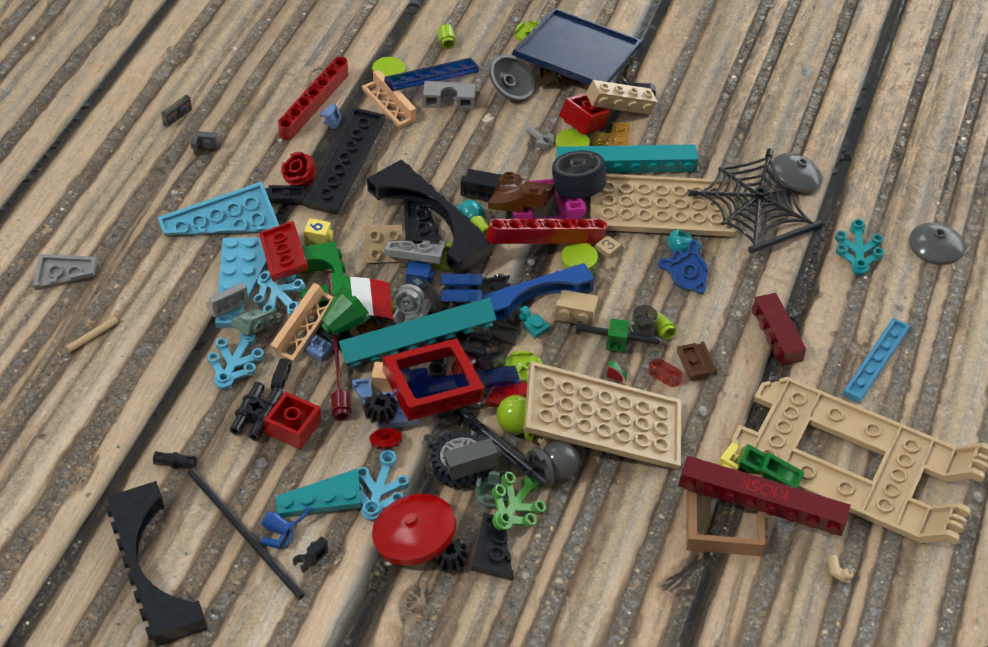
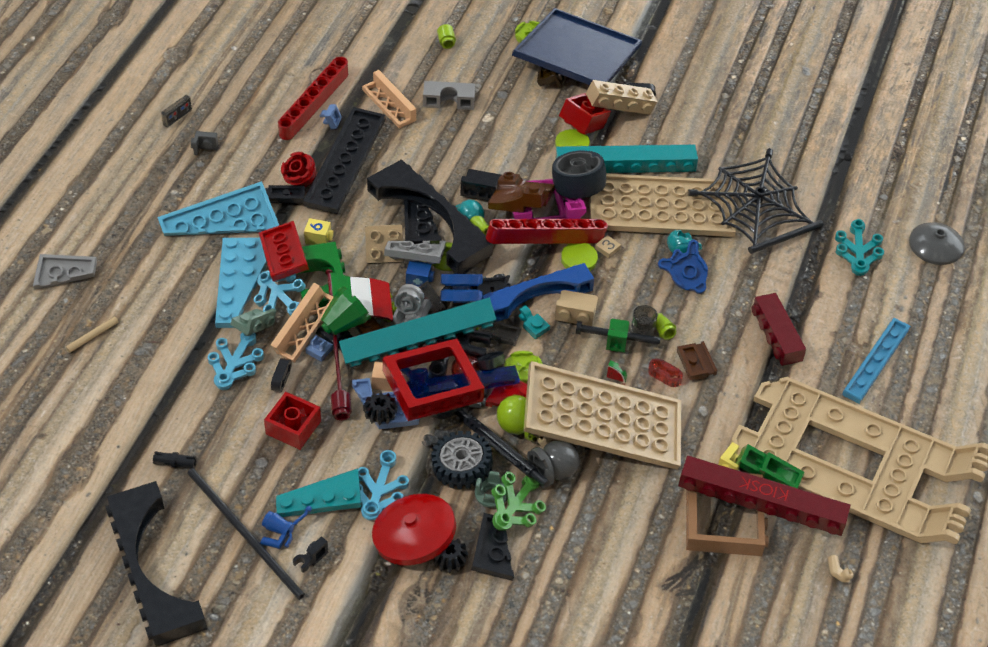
light grey bracket [206,282,249,318] -> none
black pin [230,382,283,441] -> none
red gear [369,428,402,450] -> none
lime tile [372,57,406,83] -> none
clear blue tile [384,57,479,91] -> none
dark grey brick [444,438,501,480] -> none
dark grey dish [489,54,535,101] -> none
light grey bar [526,126,554,150] -> none
clear yellow plate [593,122,630,146] -> none
dark grey dish [772,153,822,193] -> none

